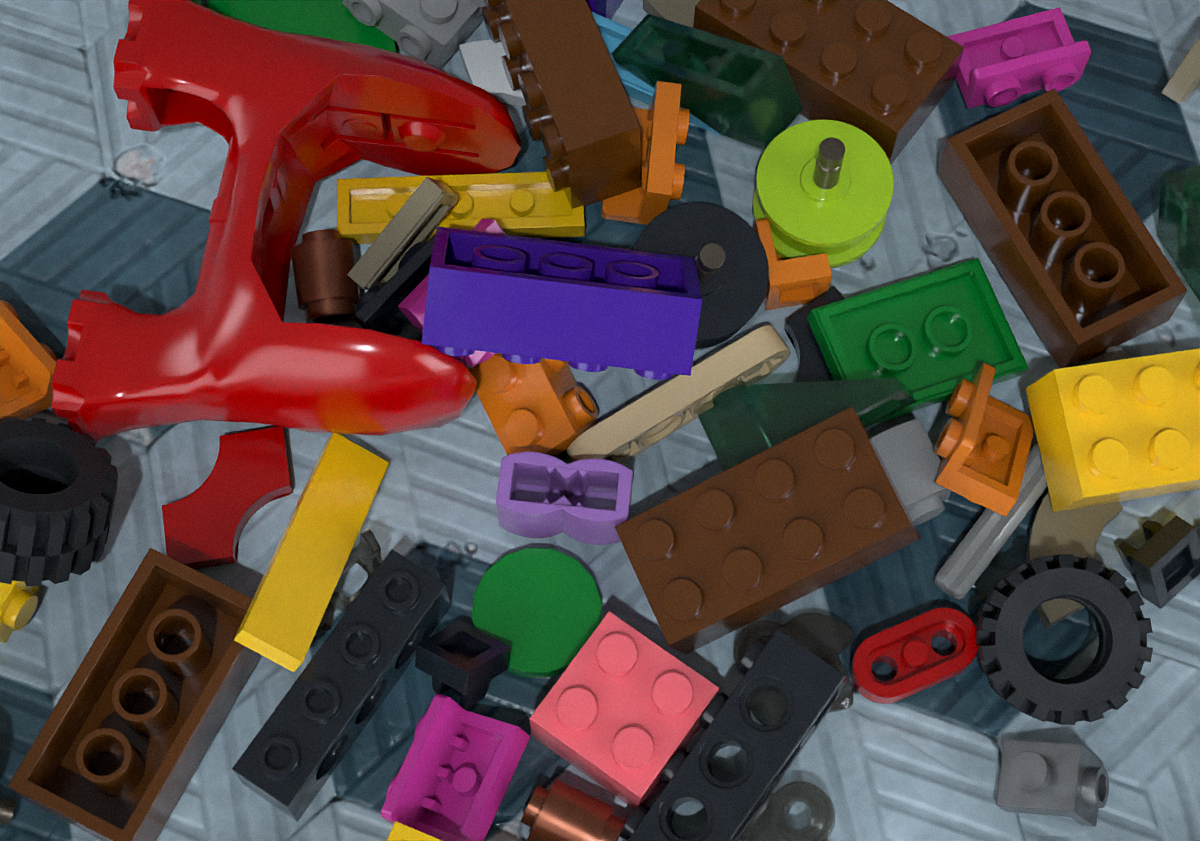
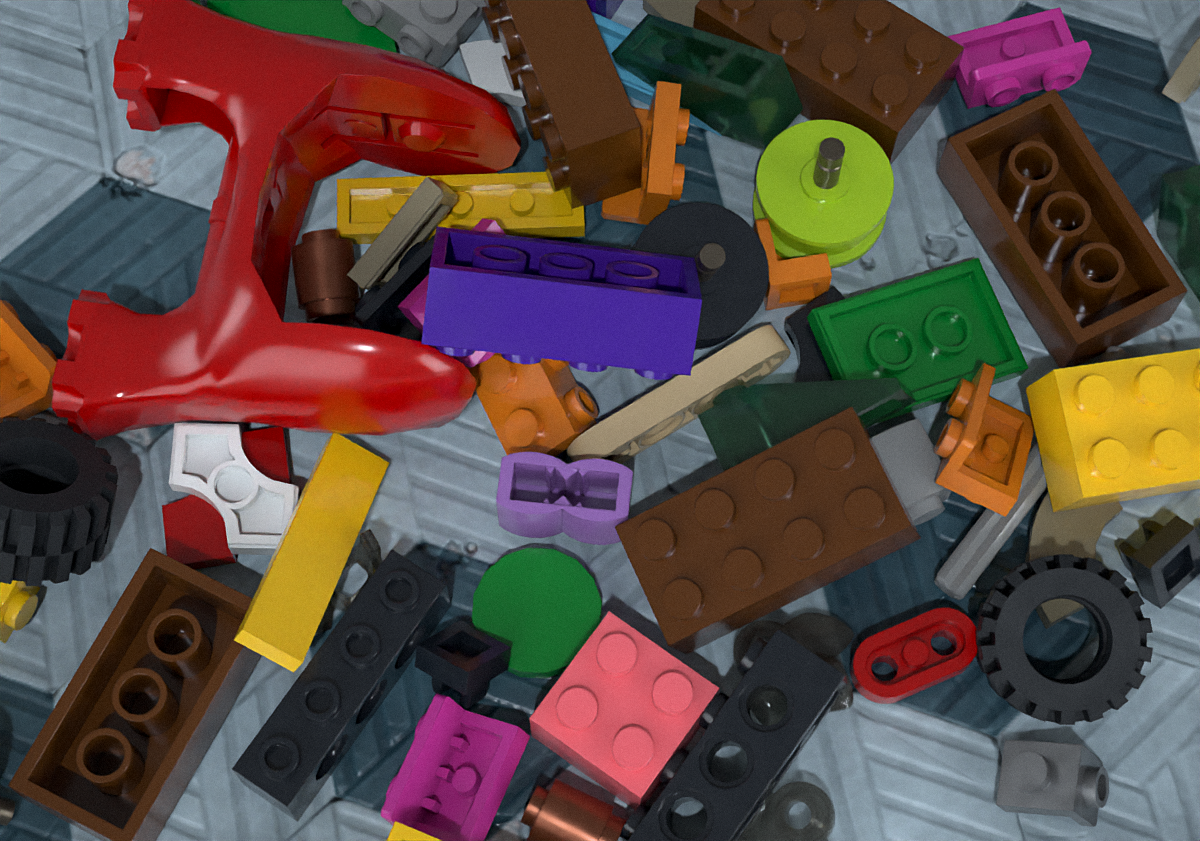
none -> white tile [169,423,301,555]

